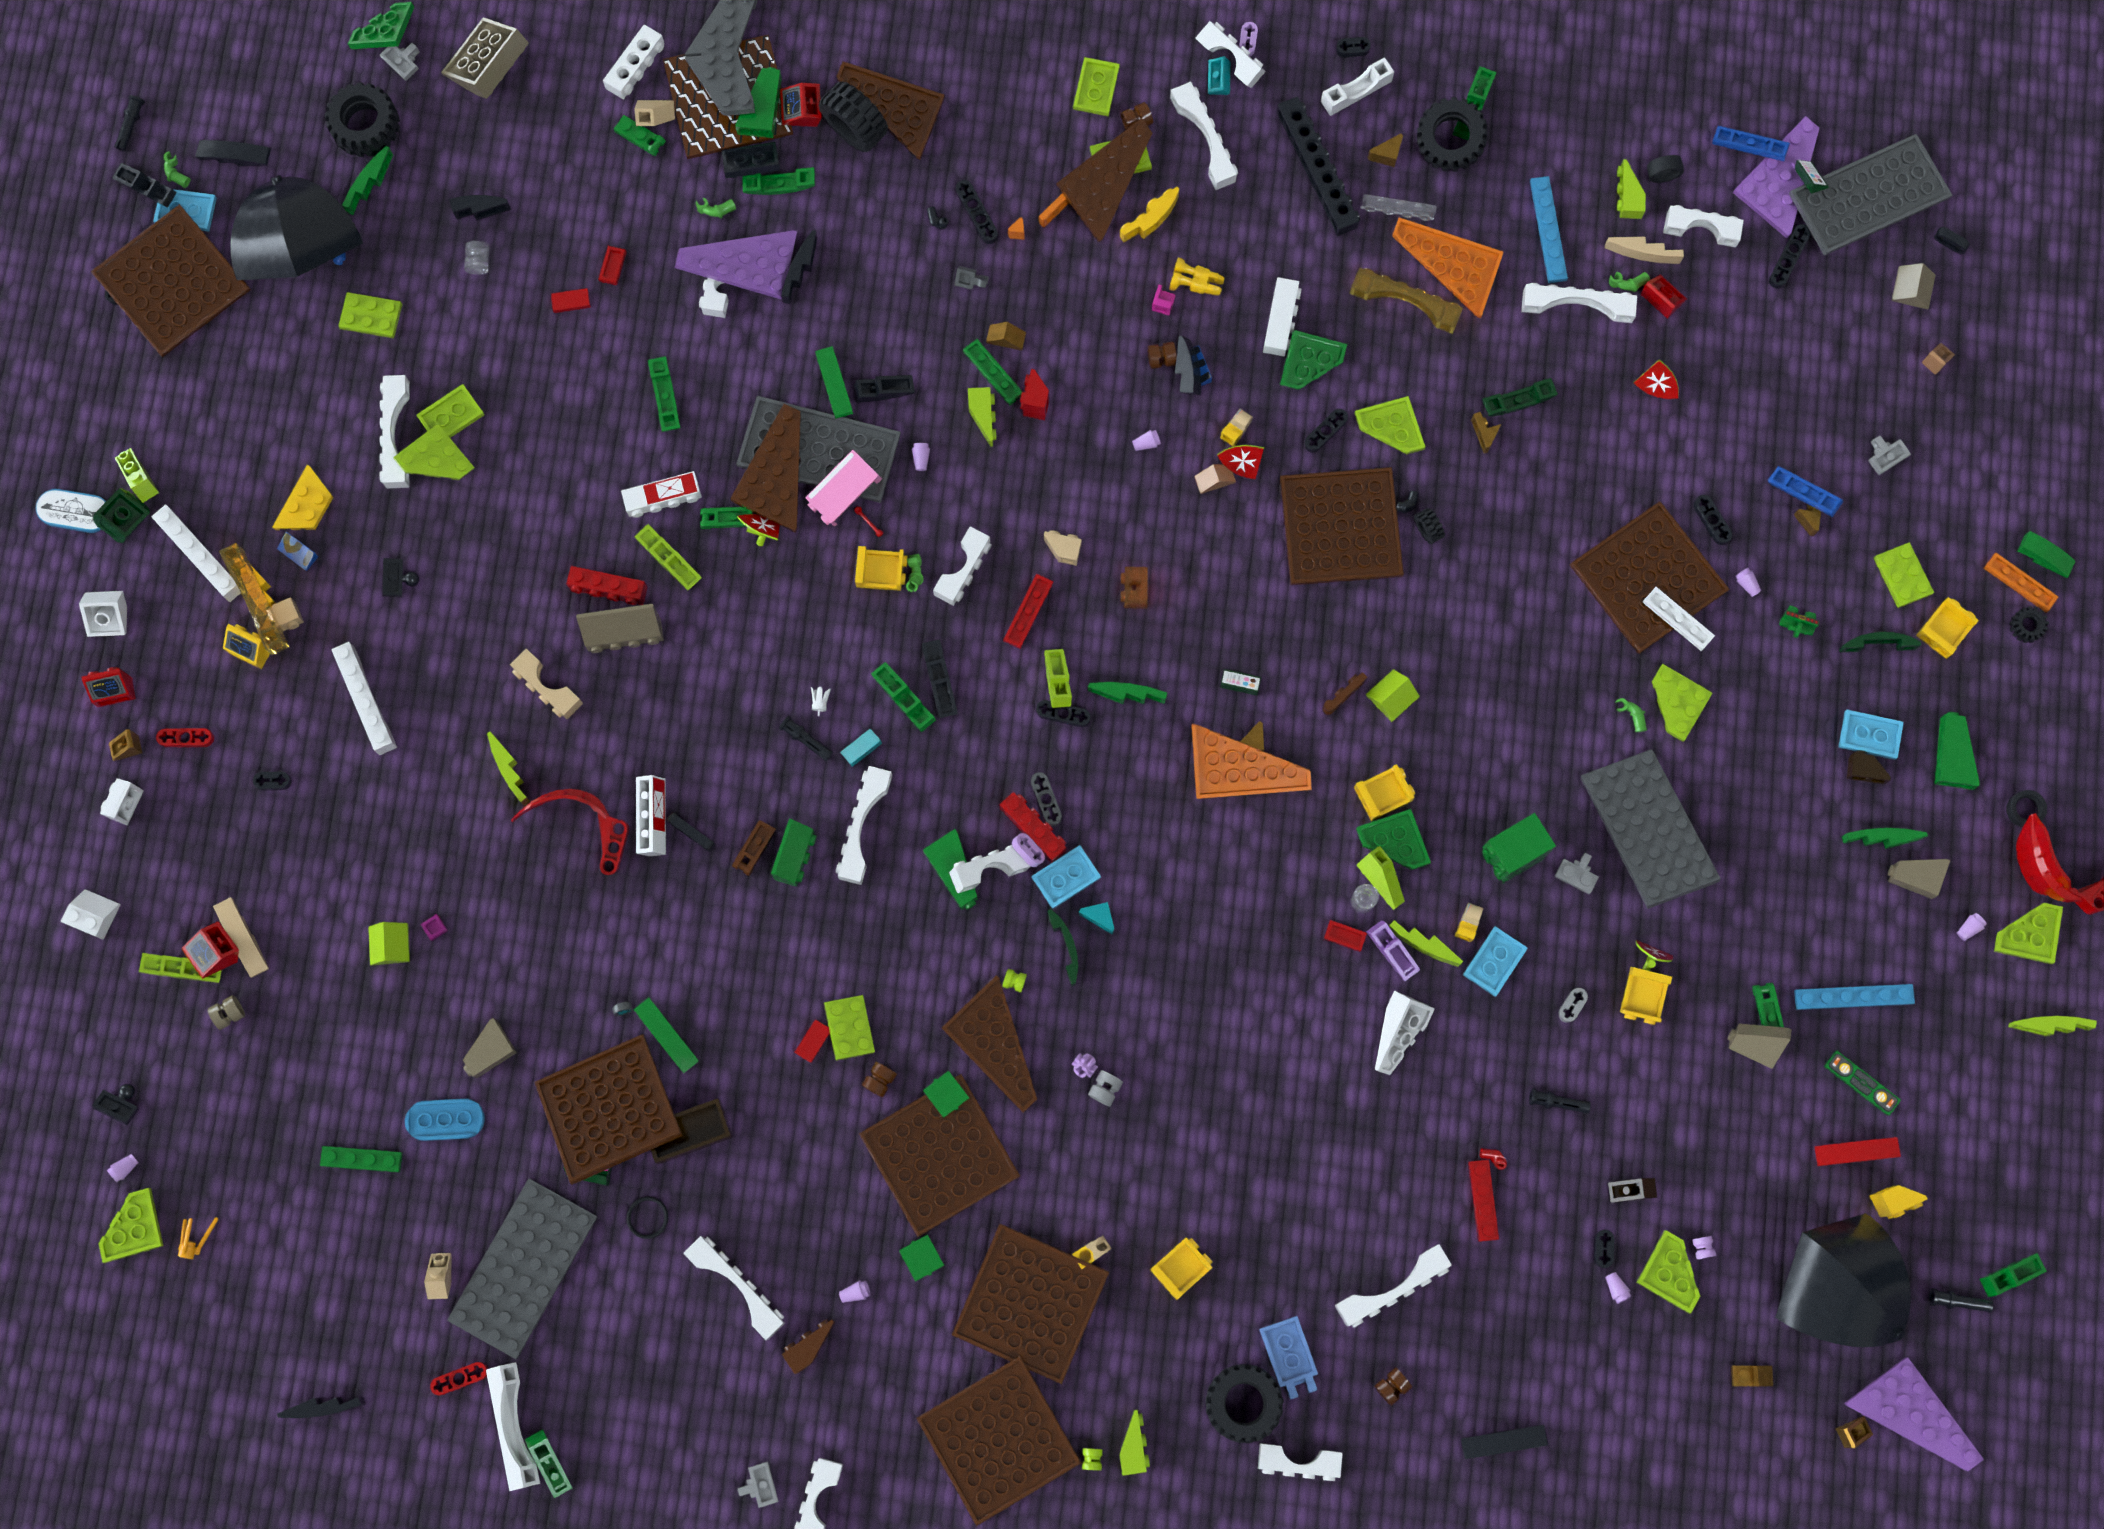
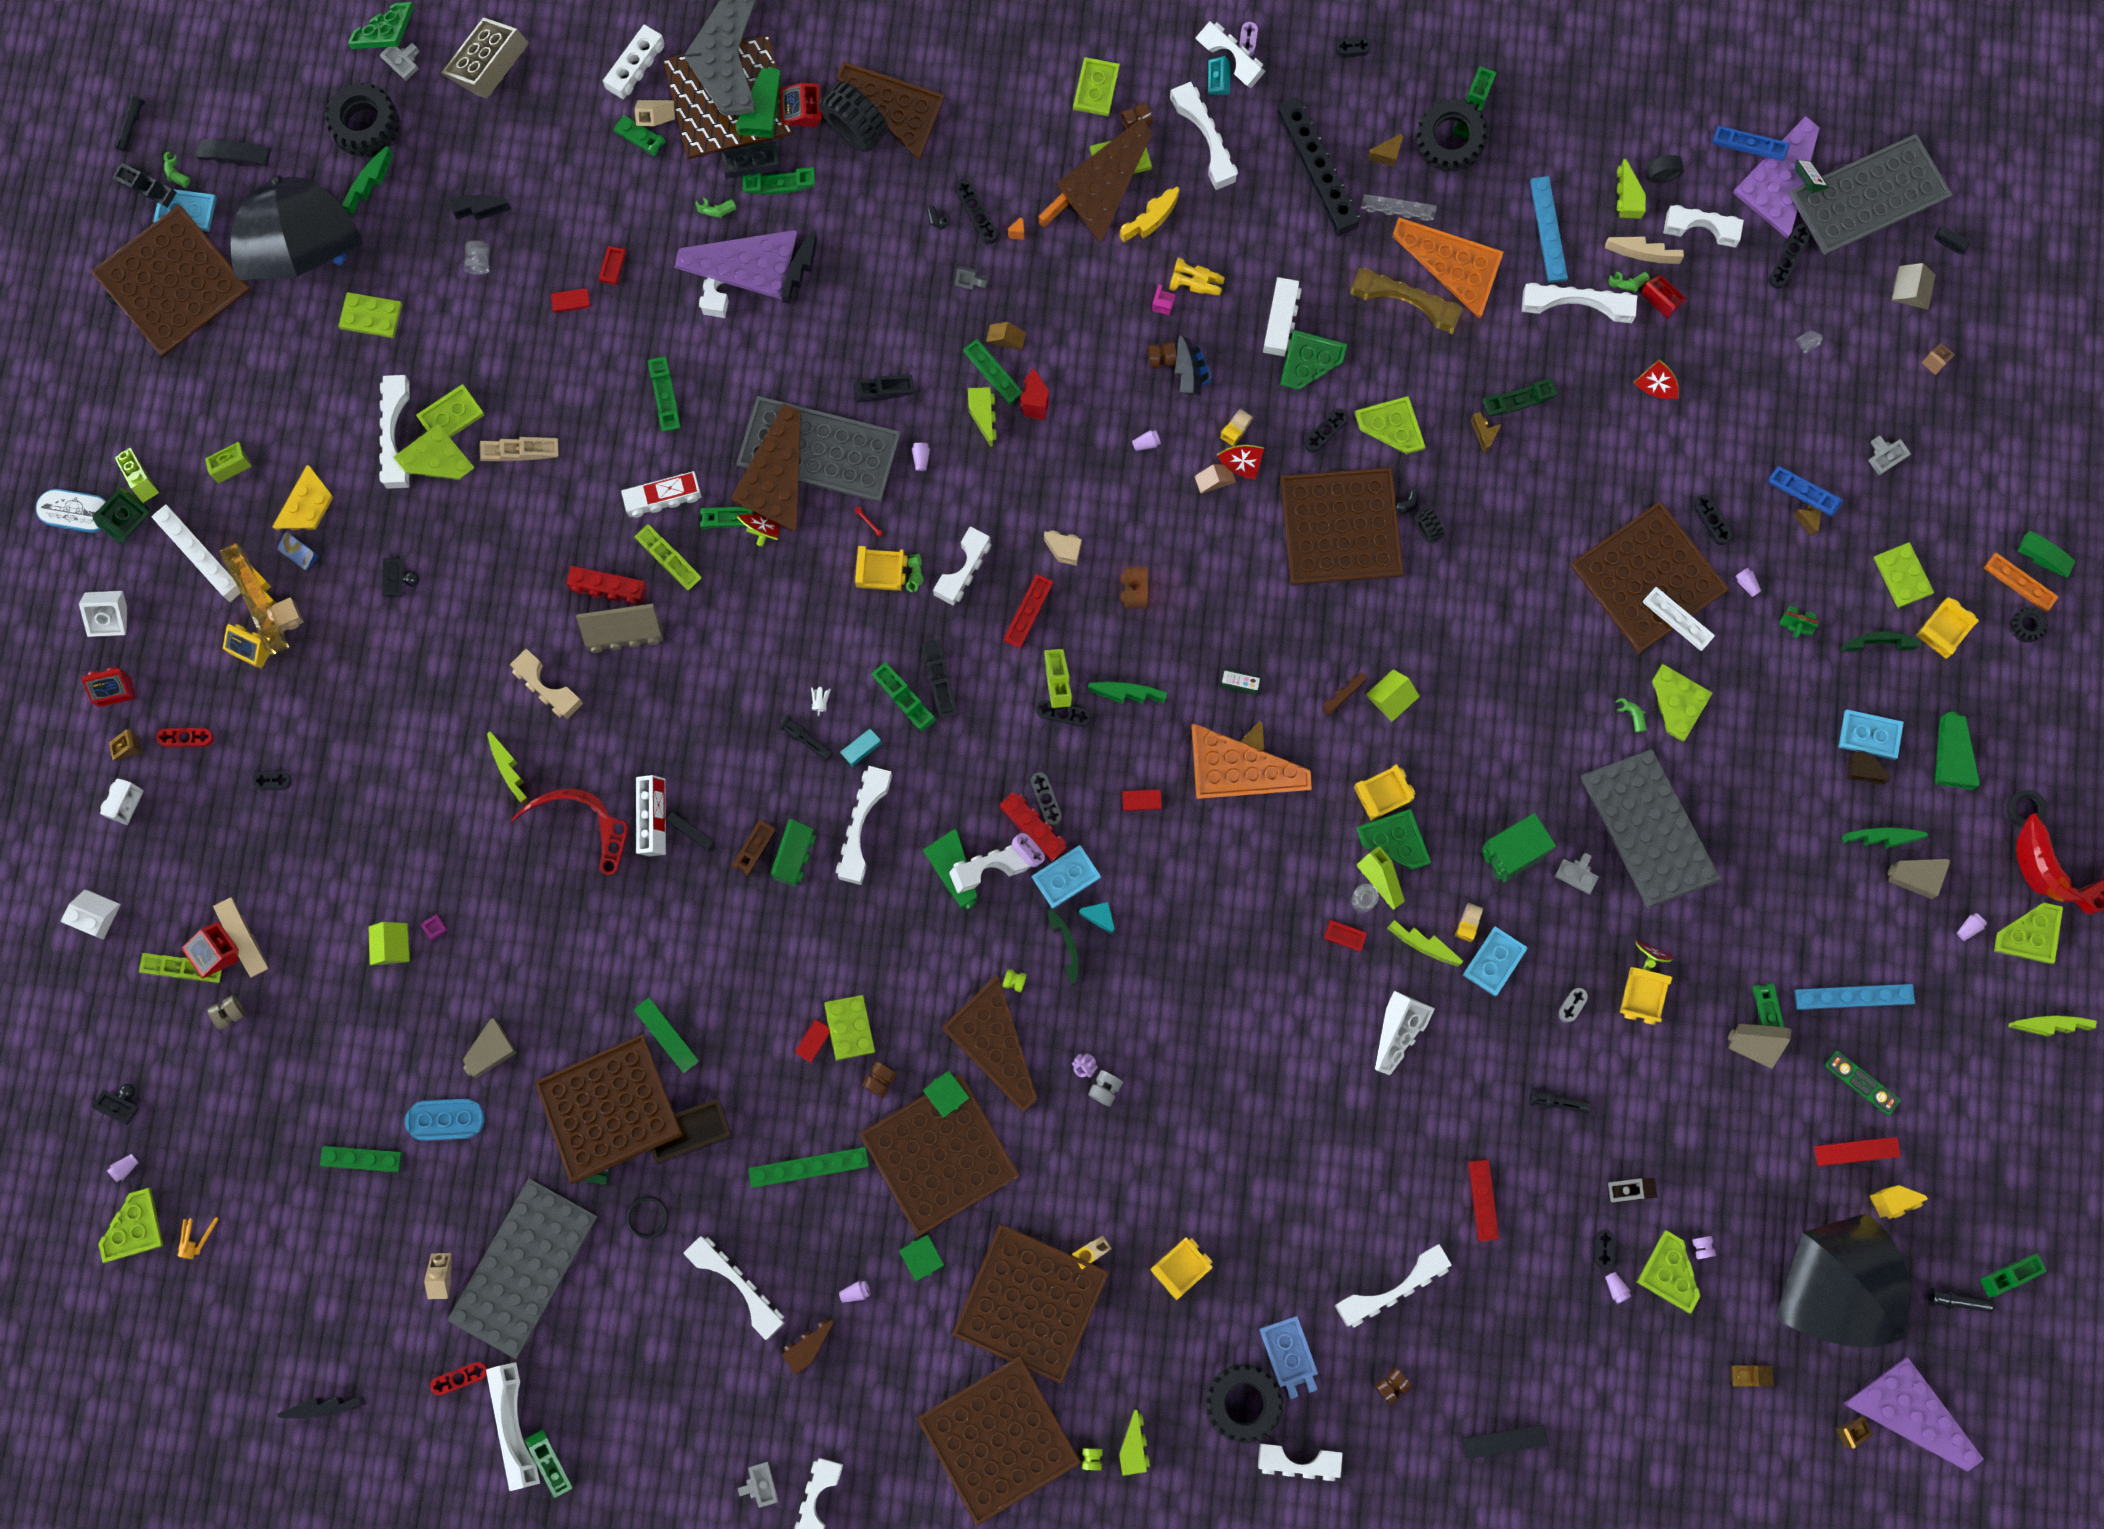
white arch [331,642,397,755] -> none
dark grey tile [612,1002,633,1016] -> none
bright pink panel [805,450,882,526] -> none
green slope [815,346,853,419] -> none
white arch [1321,57,1394,116] -> none
medium lavender slope [1366,920,1420,981] -> none
red arm [1480,1148,1507,1170] -> none
none -> lime slope [205,442,252,484]
none -> tan slope [480,437,558,461]
none -> green plate [748,1147,869,1188]
none -> red tile [1122,790,1162,812]
none -> clear slope [1796,331,1823,353]

